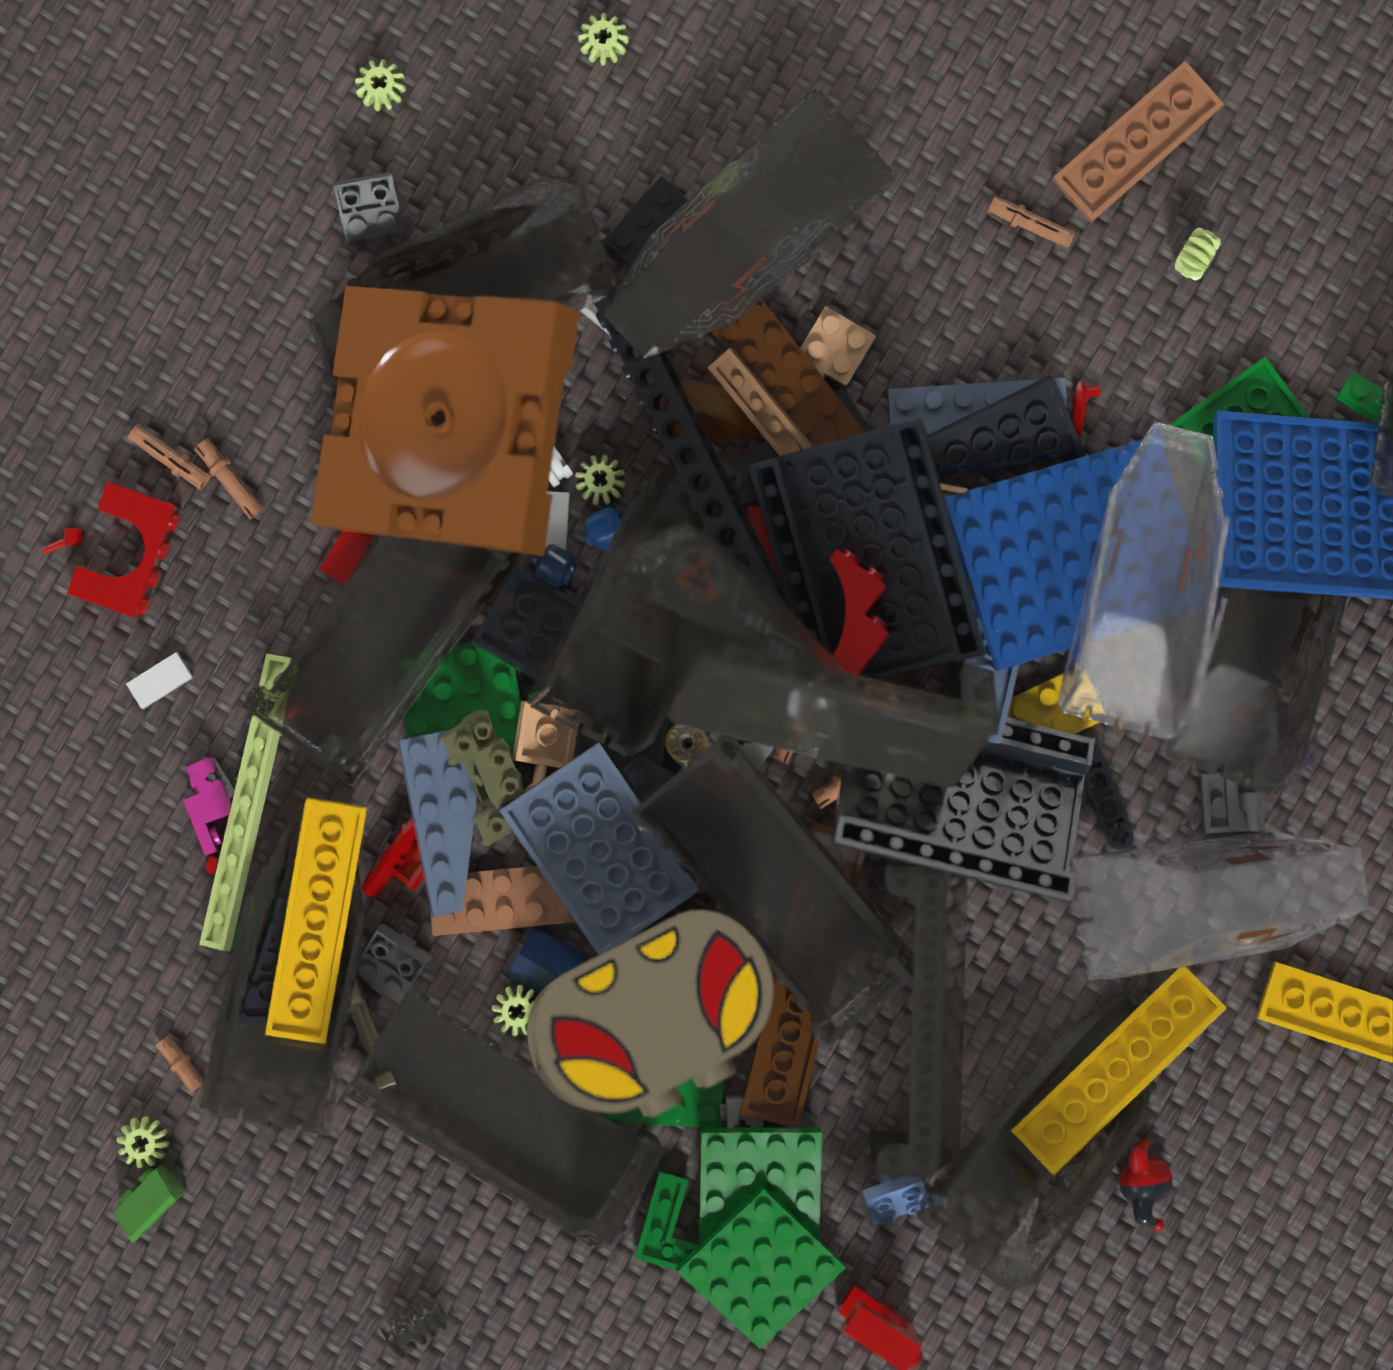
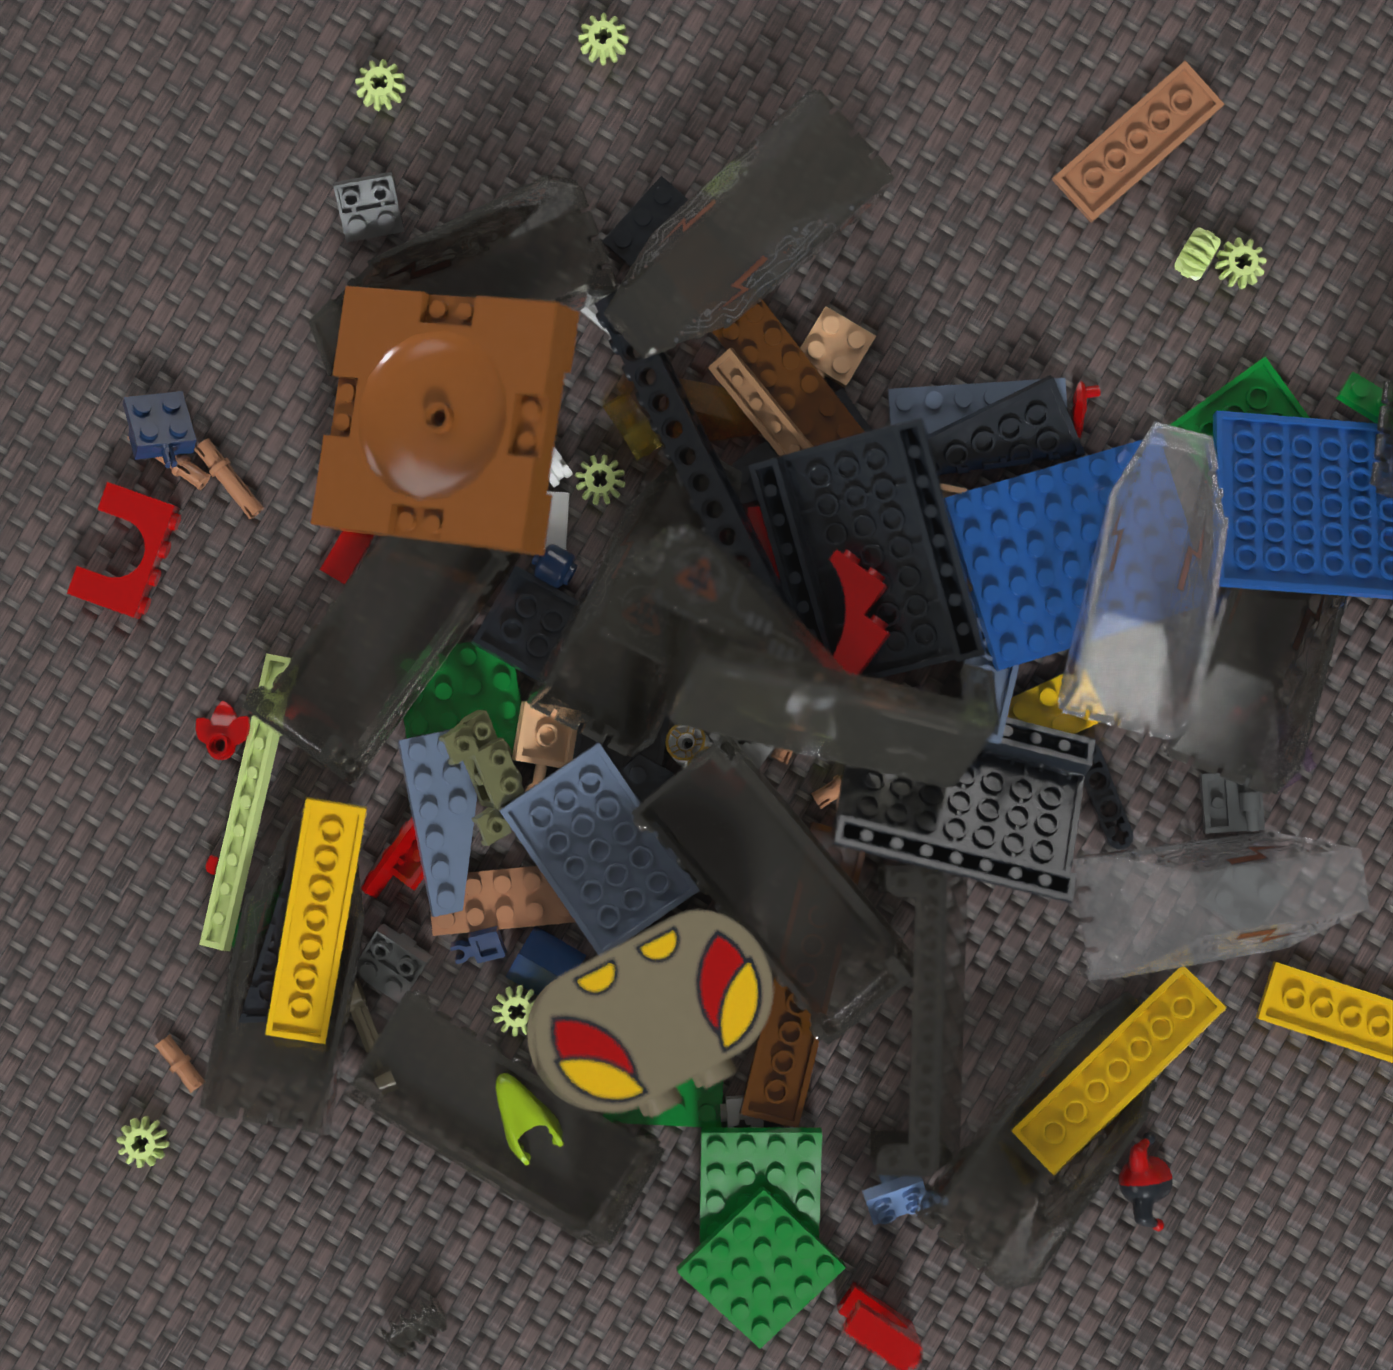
red hand [42,528,83,554] -> none
bright green slope [114,1165,187,1243] -> none
white tile [126,652,194,709] -> none
dark pink plate [183,757,235,856] -> none
blue head [583,507,629,551] -> none
green plate [635,1170,700,1270] -> none
nougat pin [987,195,1075,249] -> none
none -> dark blue plate [123,391,196,468]
none -> red plate [196,701,251,760]
none -> dark blue plate [450,926,507,964]
none -> lime animal [495,1073,564,1166]
none -> clear yellow slope [602,391,662,460]
none -> yellowish green gear [1215,238,1267,289]

